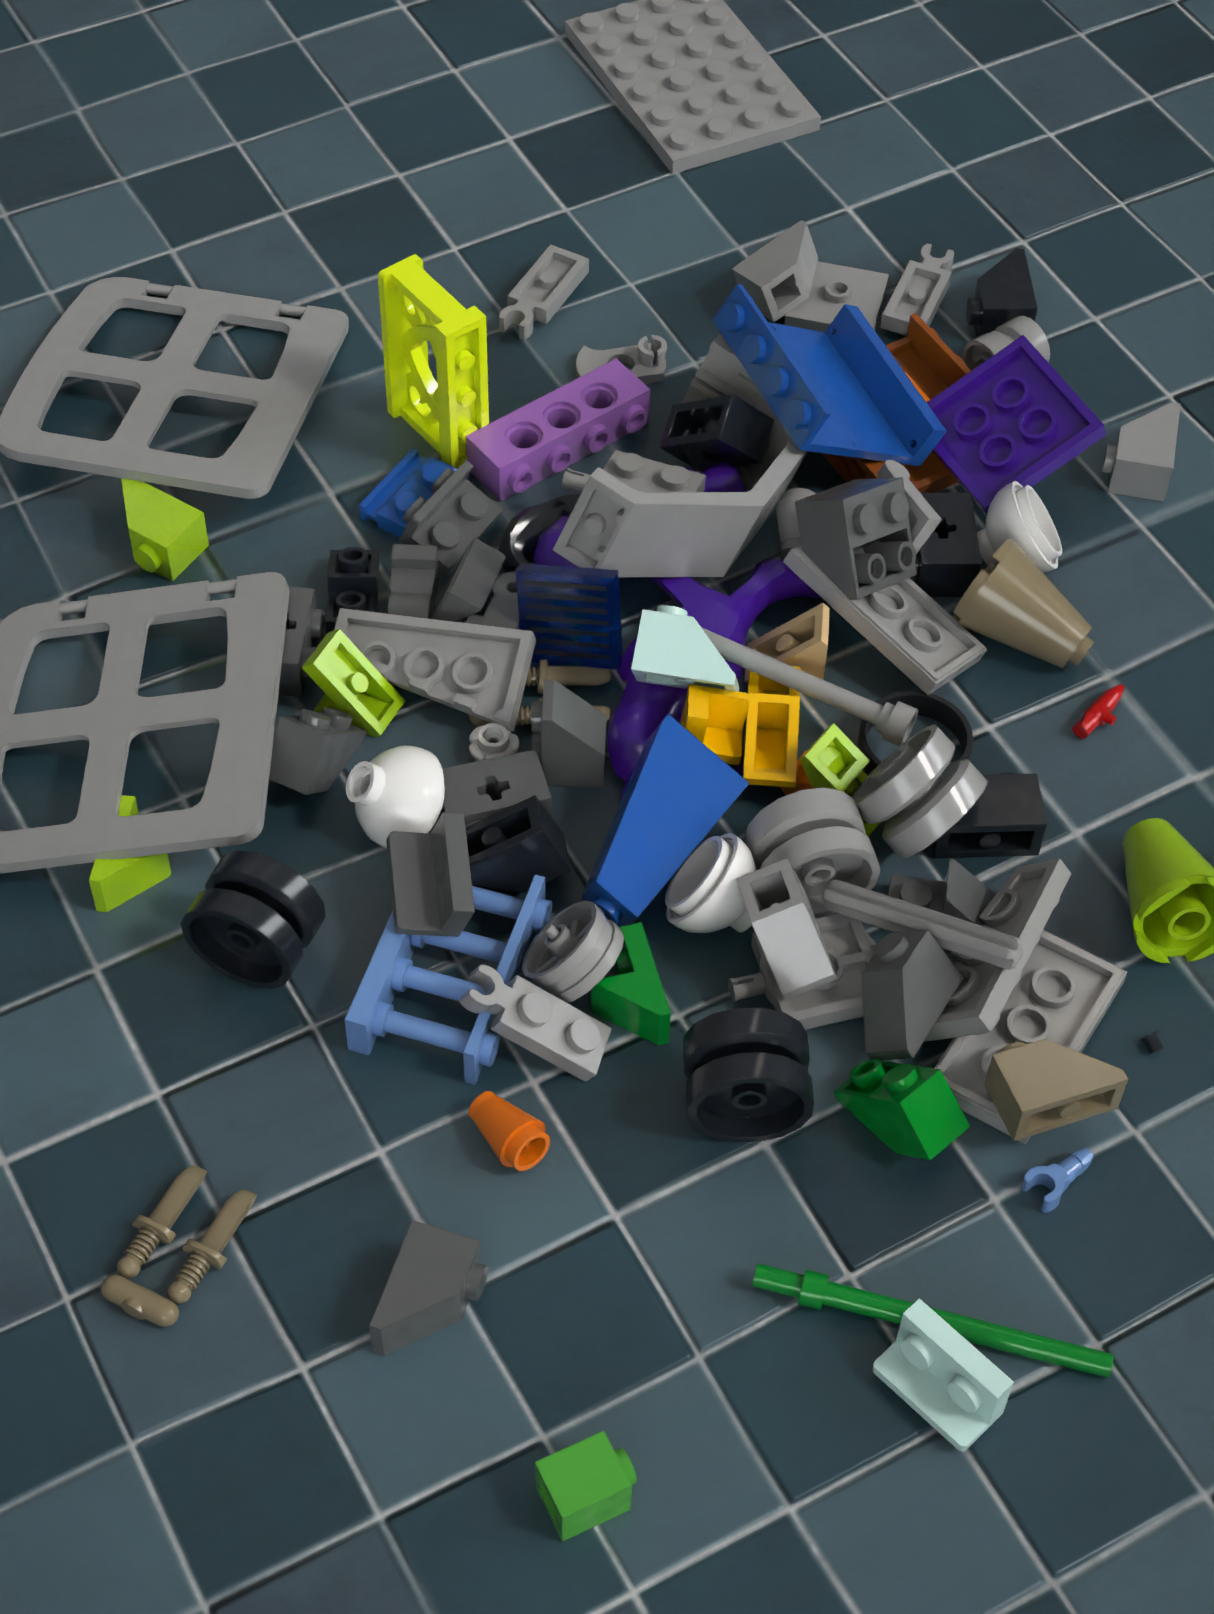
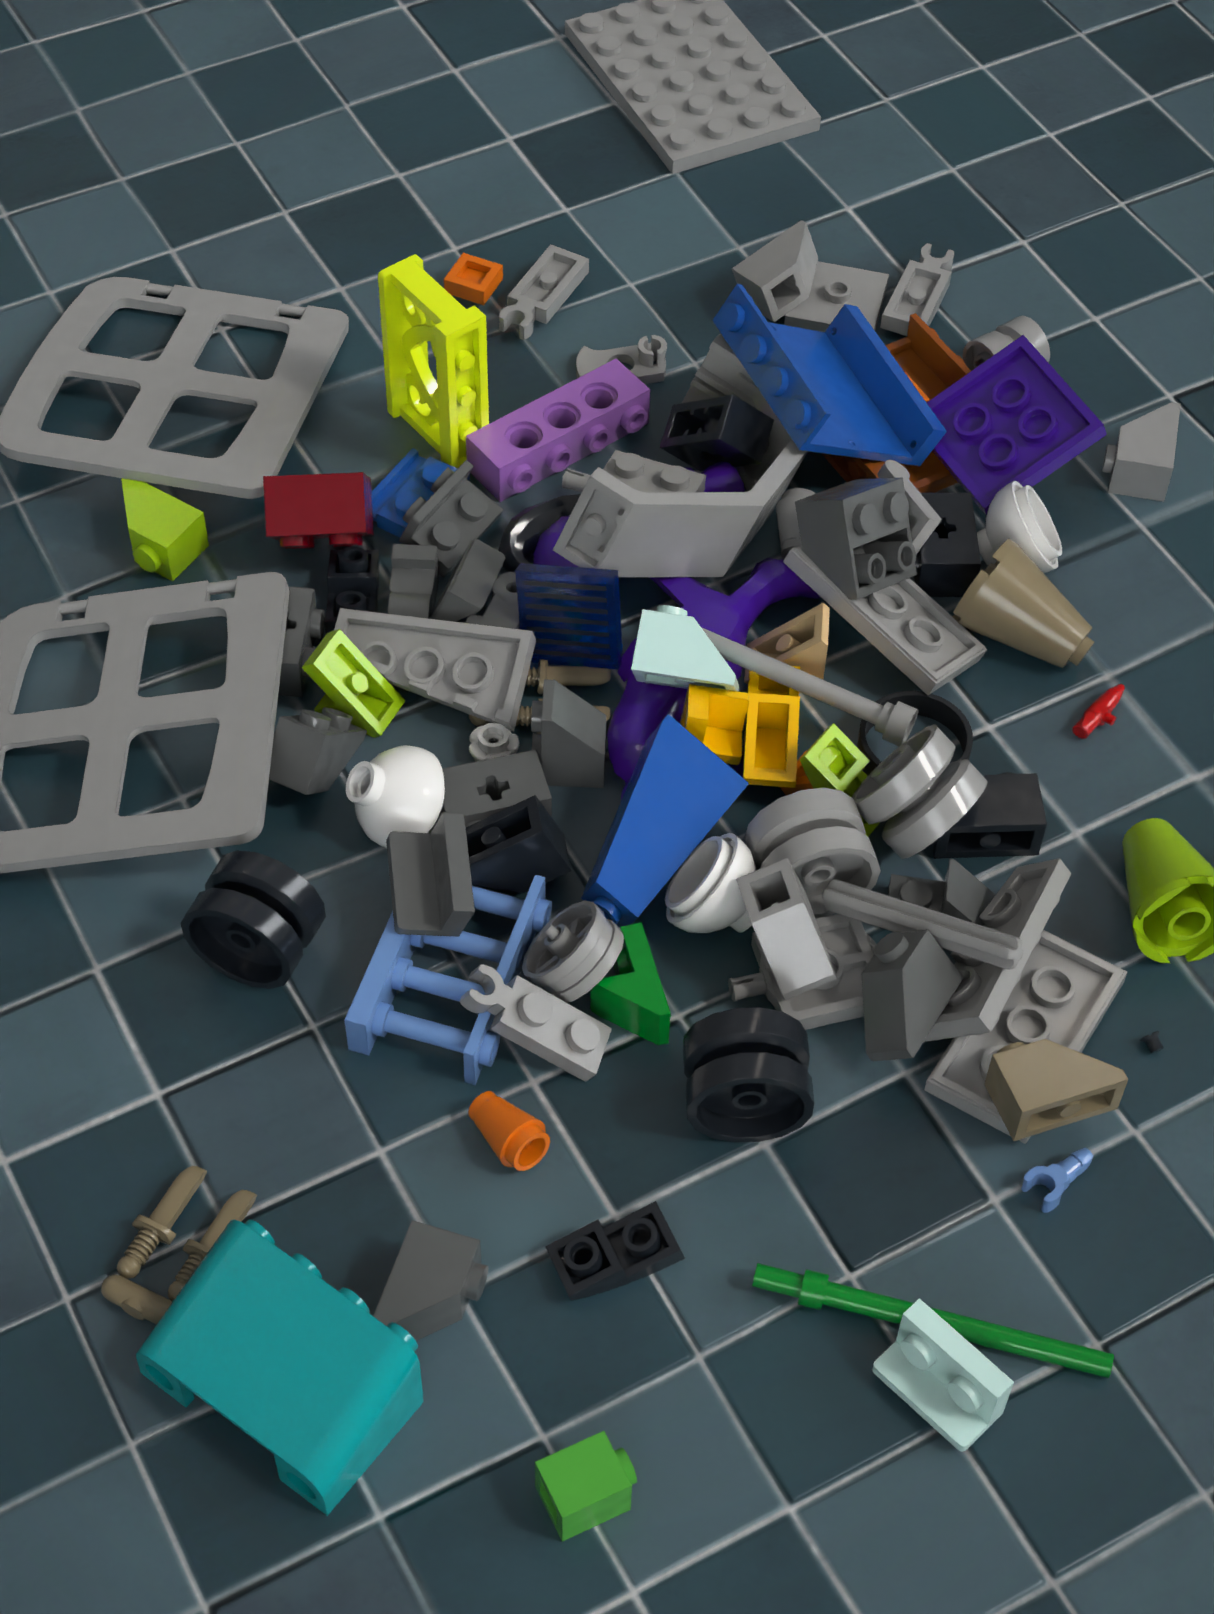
lime slope [89,795,171,912] -> none
green slope [833,1059,970,1160] -> none
black slope [966,249,1038,337] -> none
none -> teal windscreen [136,1219,424,1516]
none -> dark red piece [263,472,374,549]
none -> orange plate [444,253,503,305]
none -> black slope [545,1201,685,1301]

